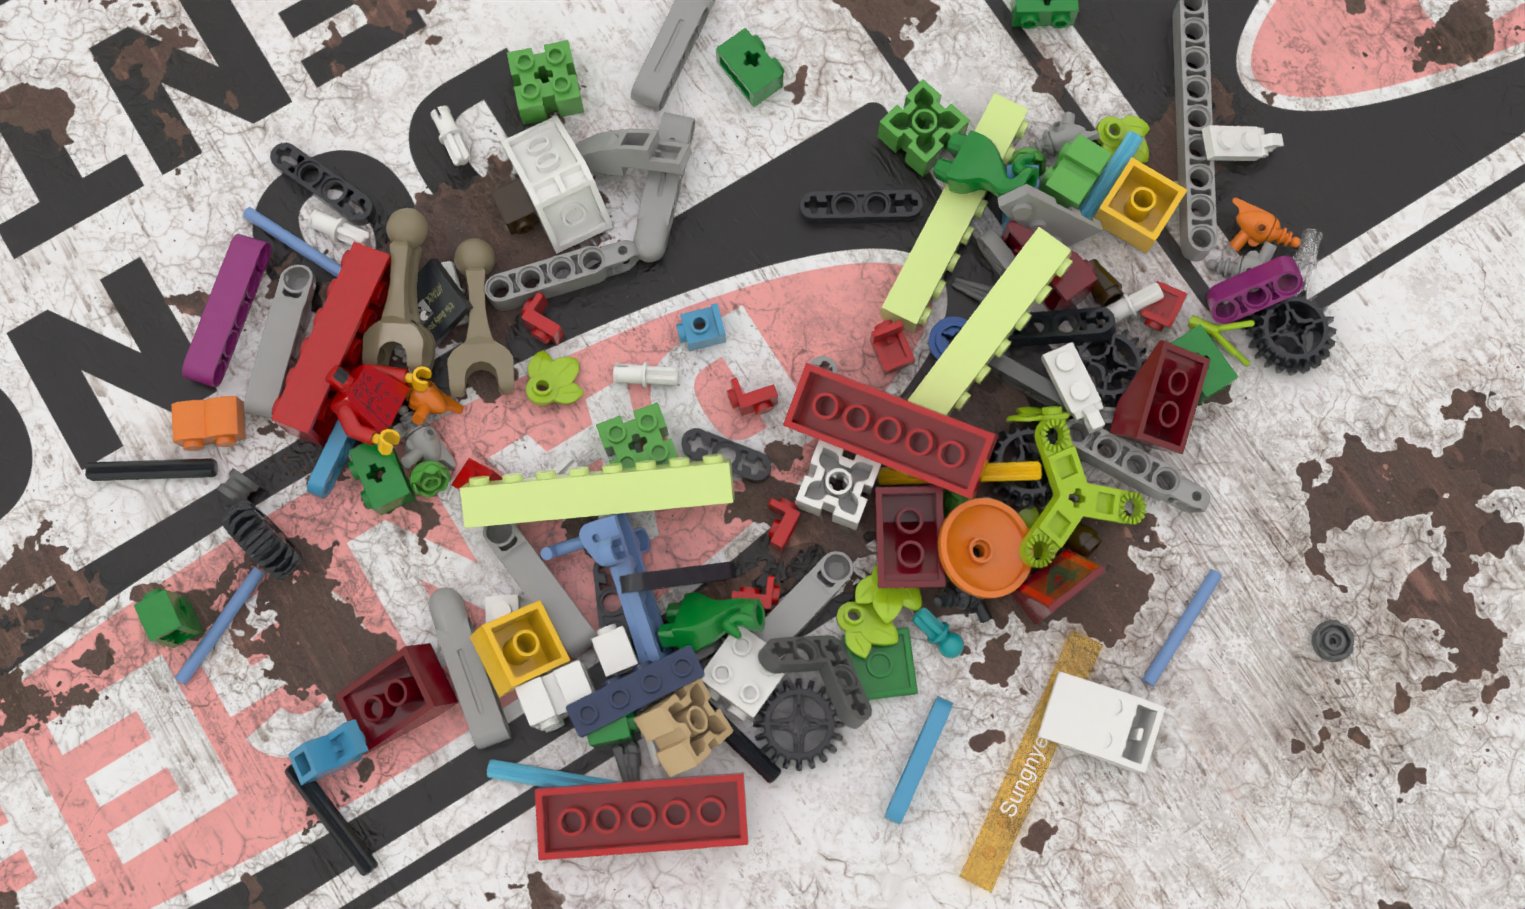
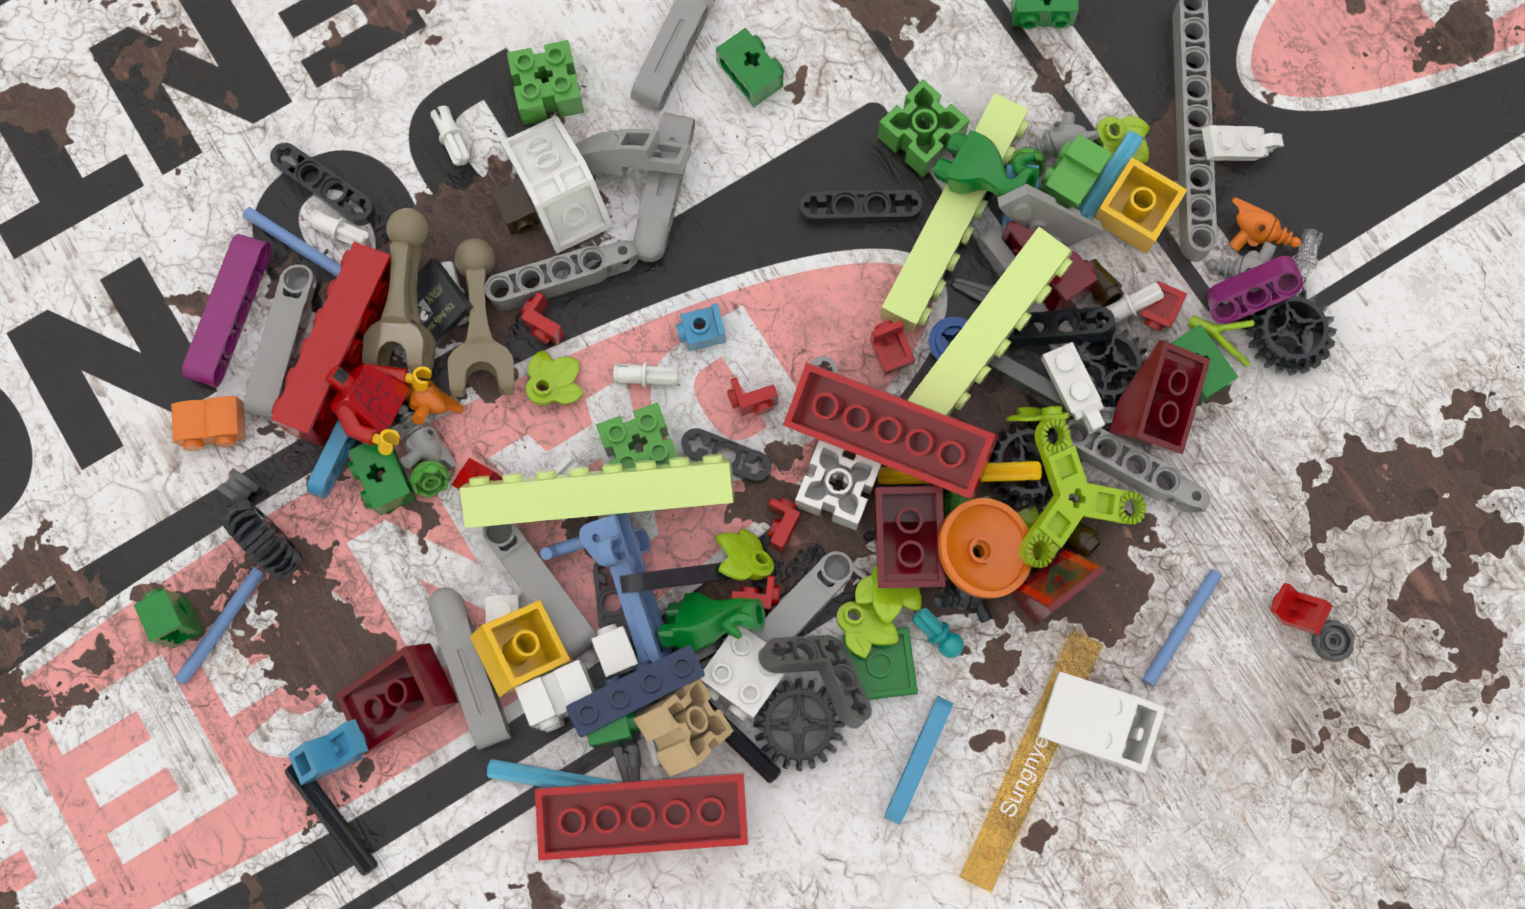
black axle [85,458,218,481] -> none
none -> lime plate [715,528,774,581]
none -> red bracket [1270,583,1333,636]

